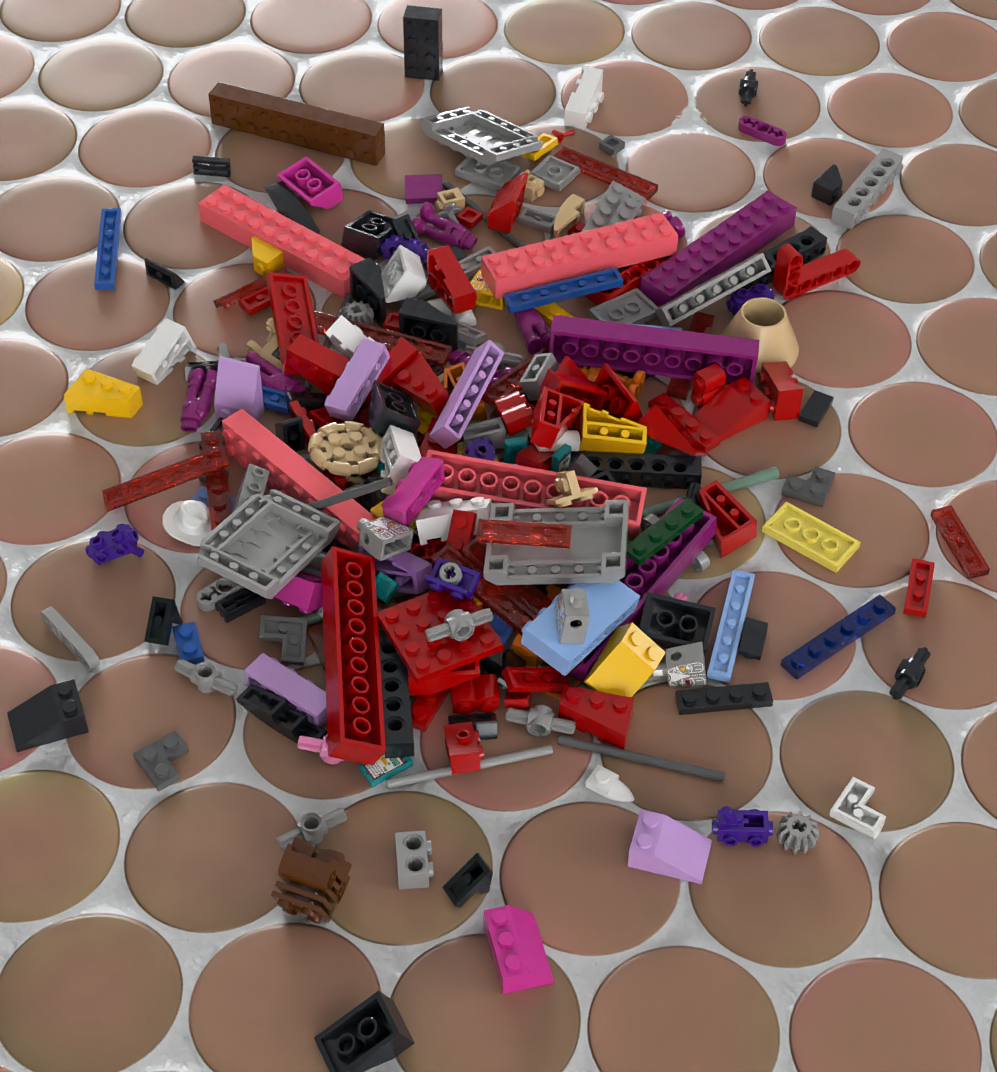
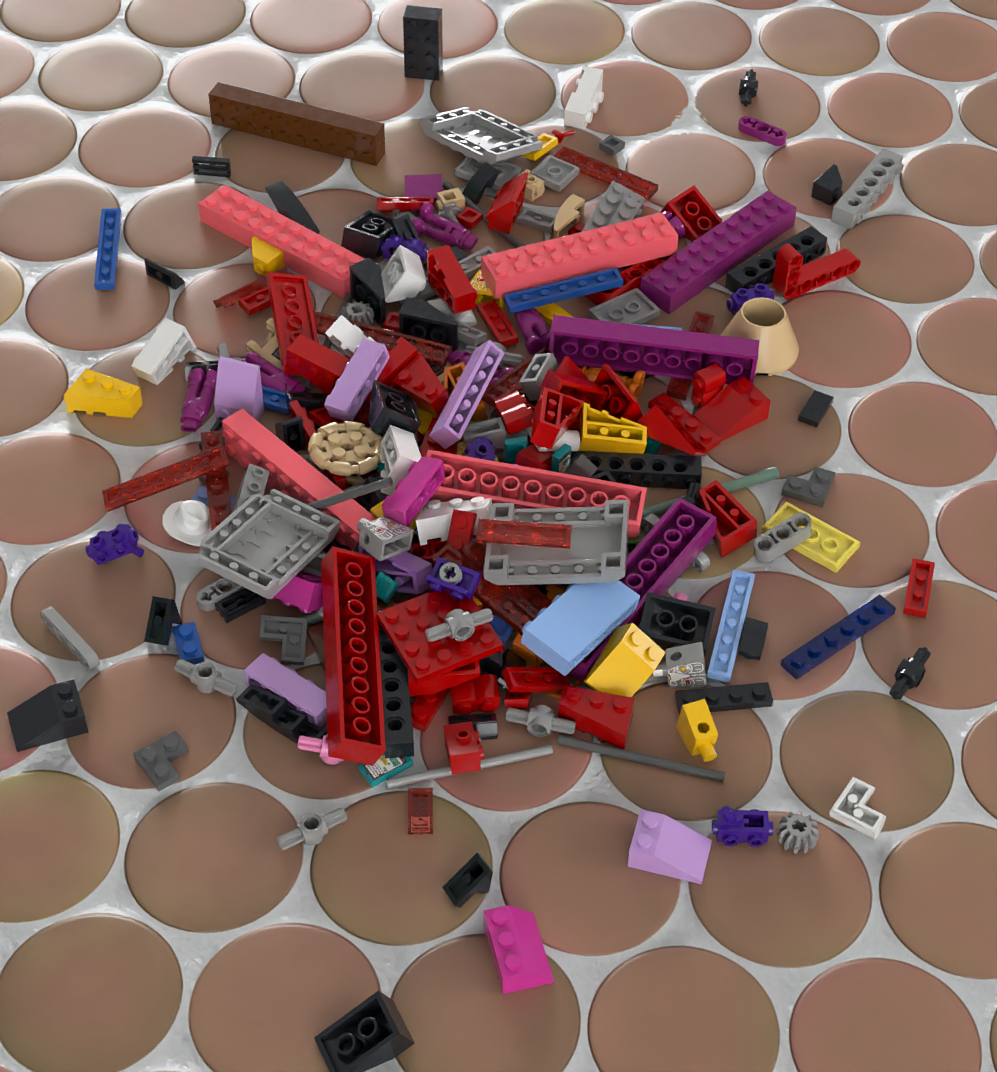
reddish brown piece [271,837,352,924] -> none
dark pink slope [277,156,344,209] -> none
light grey brick [395,830,434,890] -> none
tan bracket [545,470,599,508] -> none
light grey torso [554,588,589,644] -> none
white plate [585,764,634,802] -> none
dark green plate [626,498,704,566] -> none
light grey brick [655,253,772,327] -> none
red wedge [758,361,804,421] -> none
clear red plate [930,505,990,579] -> none
none -> red plate [377,197,434,213]
none -> clear red tile [408,788,433,835]
none -> black slope [462,163,500,204]
none -> red plate [477,300,519,347]
none -> red slope [660,185,723,242]
none -> yellow torso [676,699,718,762]
none -> light grey beam [754,513,811,563]

